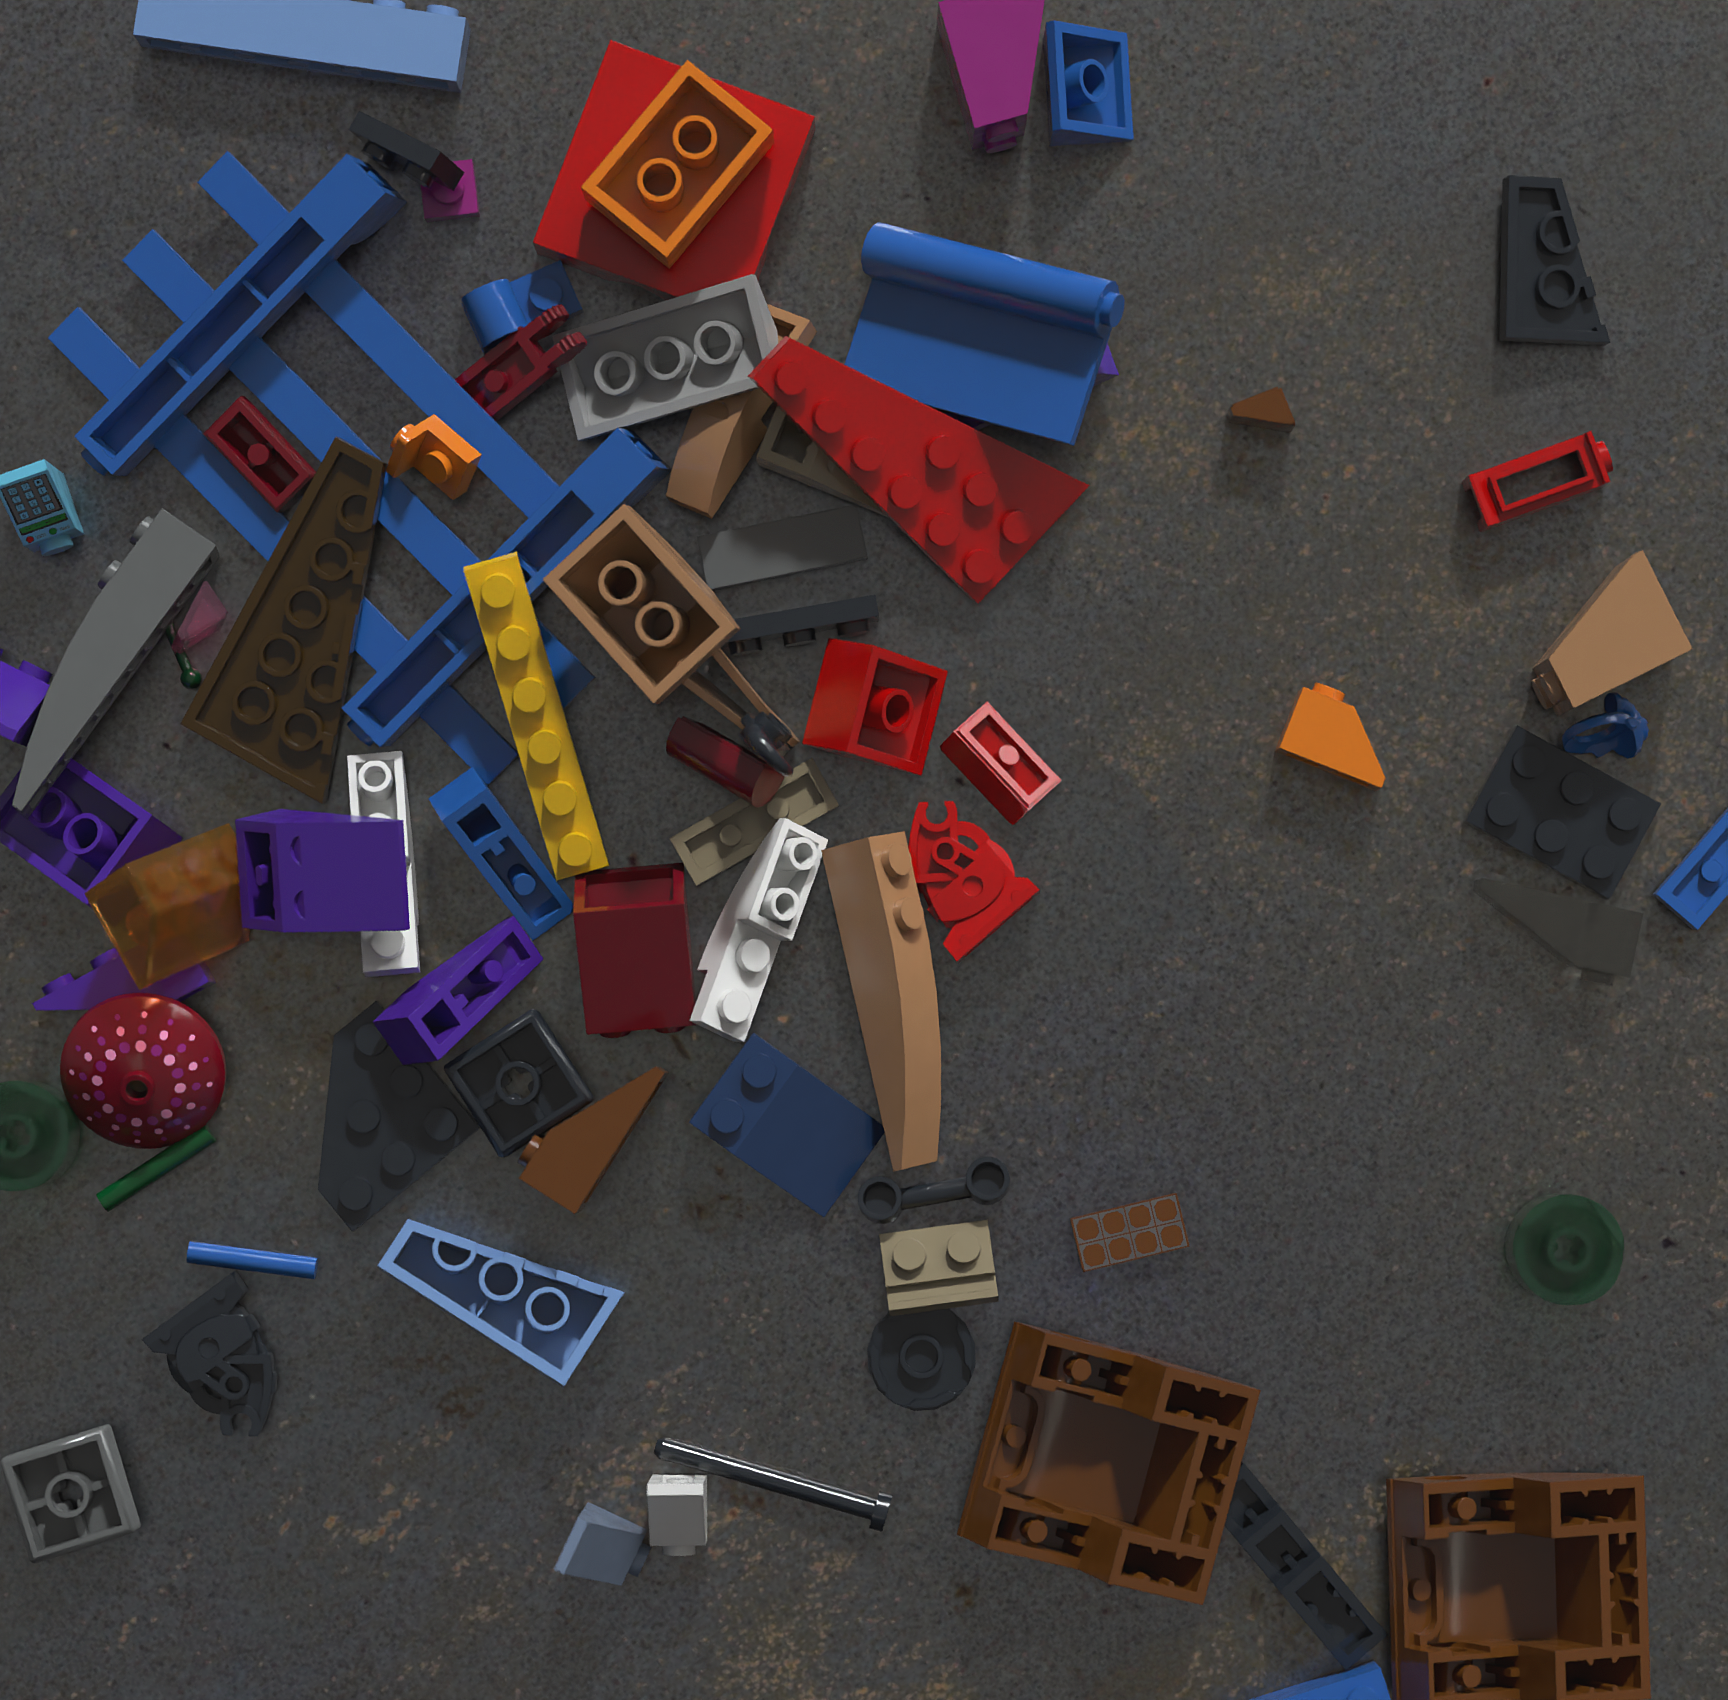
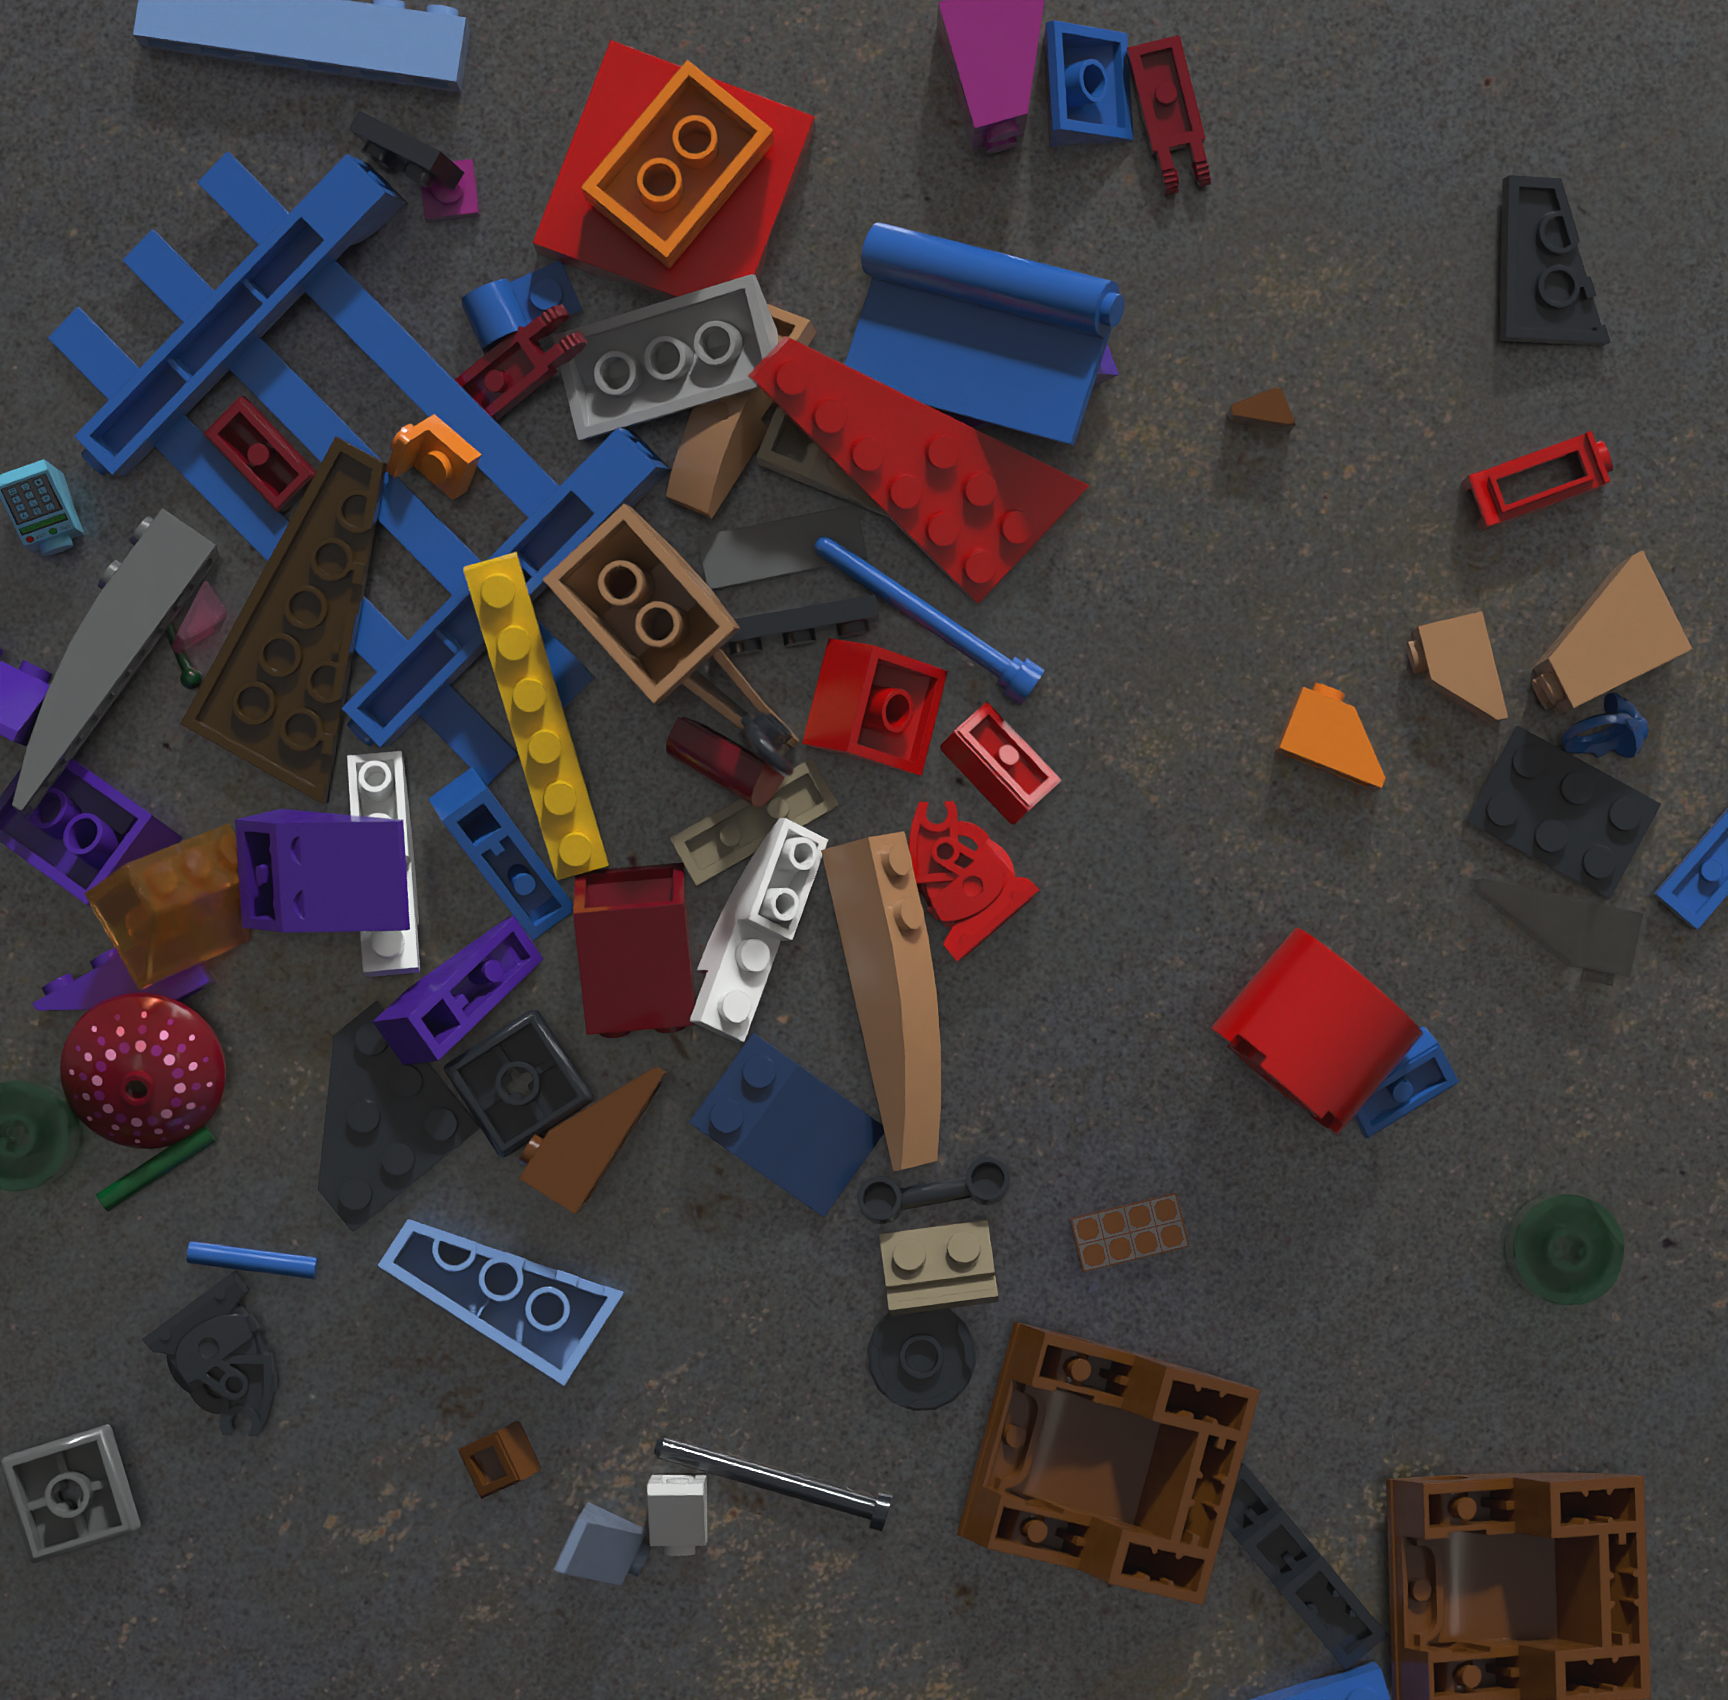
none -> reddish brown slope [458,1421,541,1499]
none -> blue piece [814,536,1045,706]
none -> dark red hinge [1126,35,1211,195]
none -> red brick [1210,927,1423,1136]
none -> blue slope [1353,1027,1459,1139]
none -> medium nougat slope [1407,611,1508,724]

